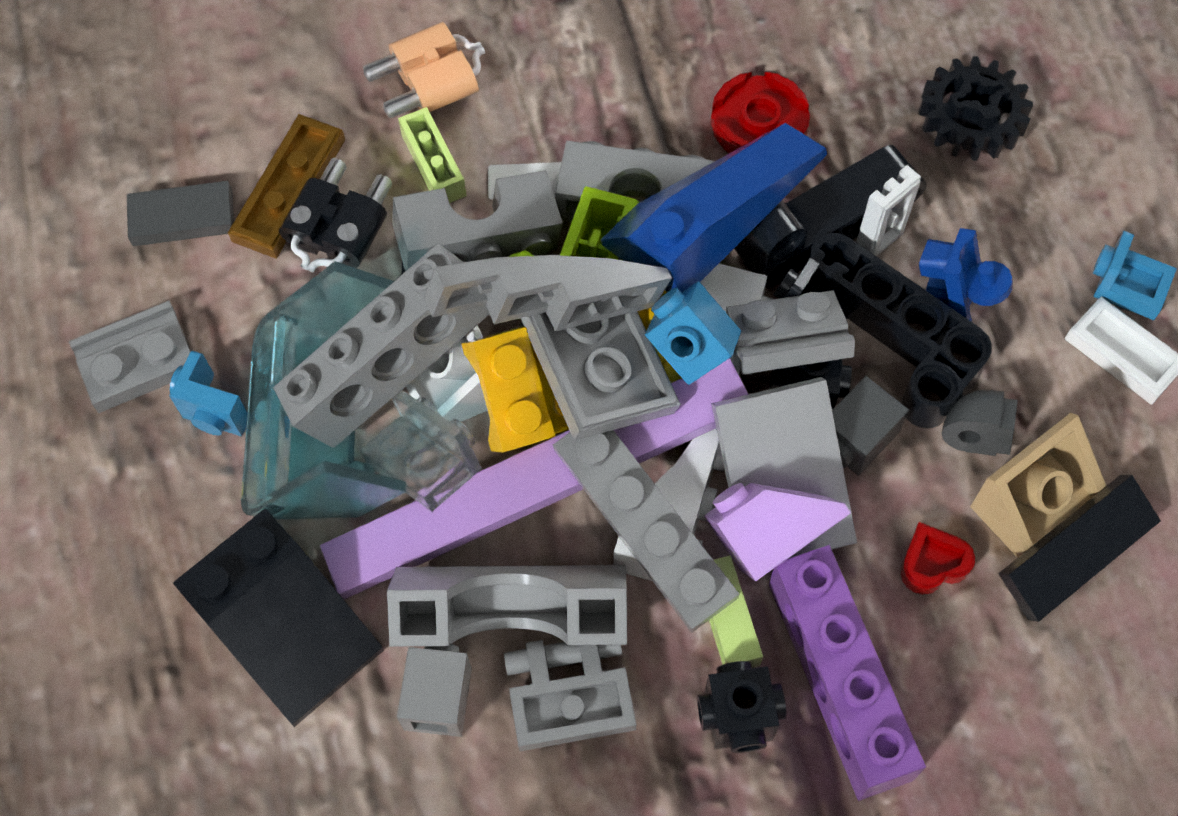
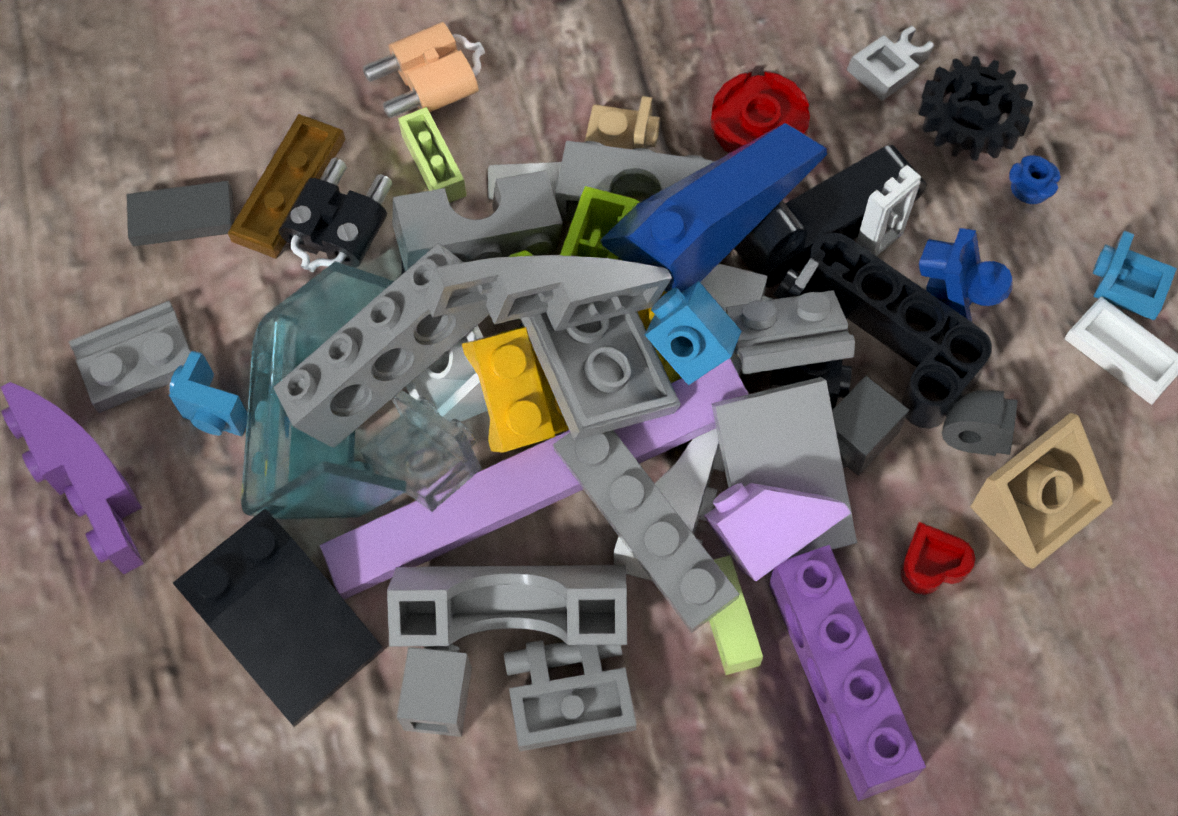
black brick [697,661,787,753] -> none
black tile [998,475,1161,622] -> none
none -> medium lavender slope [0,382,144,575]
none -> tan bracket [585,96,660,150]
none -> light grey plate [846,25,935,101]
none -> blue plate [1009,155,1061,204]

